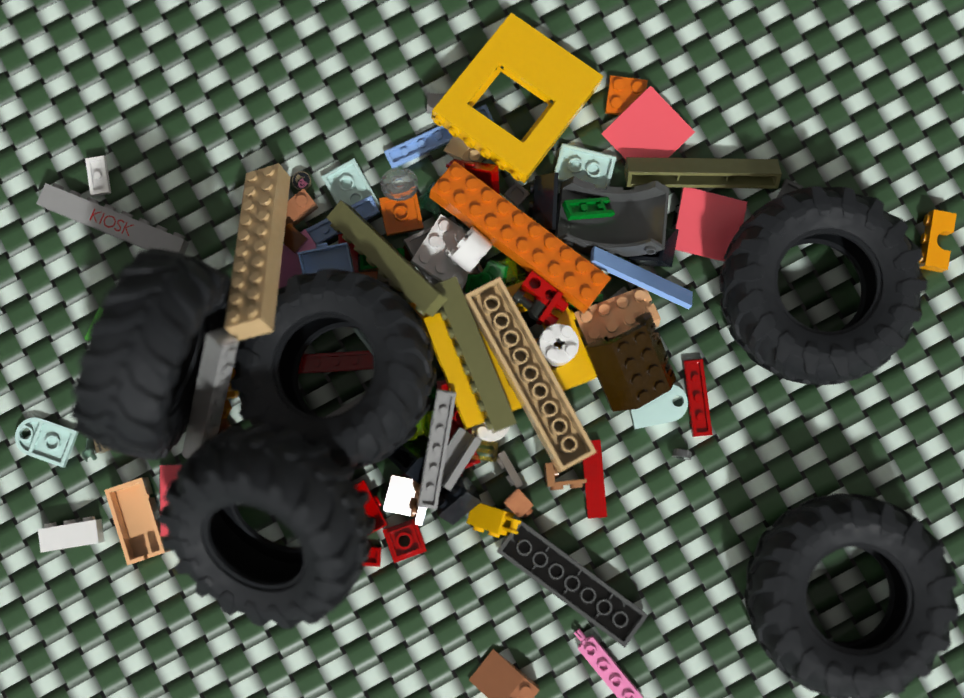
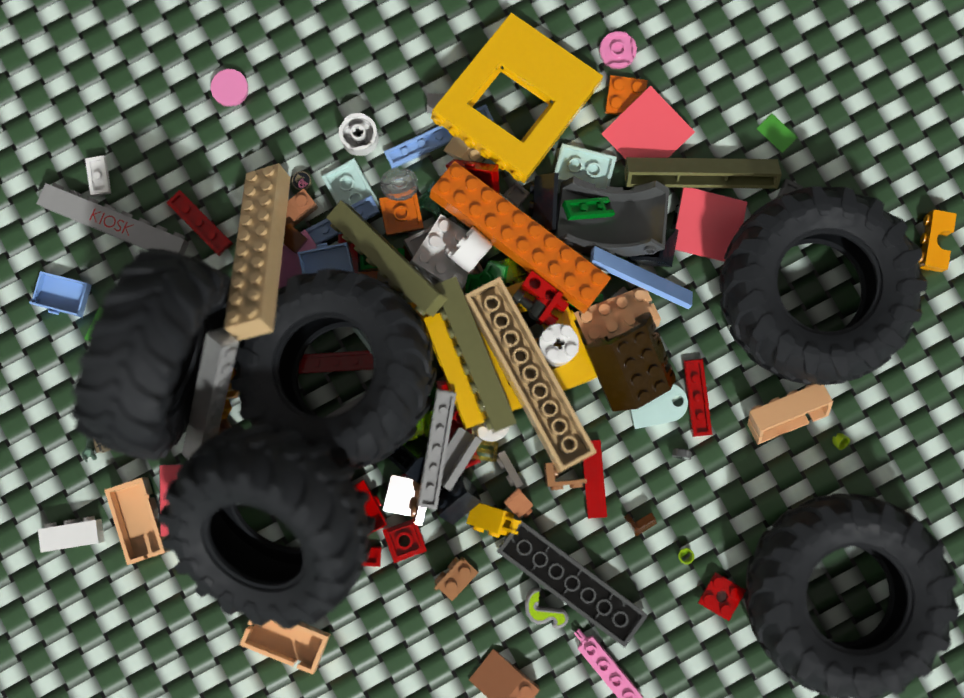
light aqua tile [15,417,79,468] -> none
none -> light blue container [29,271,92,318]
none -> red tile [166,190,233,257]
none -> bright pink tile [210,69,249,107]
none -> light nougat piece [240,620,331,675]
none -> white brick [339,113,379,156]
none -> medium nougat bracket [434,556,479,601]
none -> animal [525,587,569,628]
none -> bright pink tile [599,31,637,69]
none -> reddish brown tile [624,512,657,536]
none -> lime hinge [678,548,694,565]
none -> red piece [698,572,746,621]
none -> light nougat piece [747,383,833,445]
none -> bright green sticker [757,113,798,153]
none -> lime hinge [832,433,850,450]

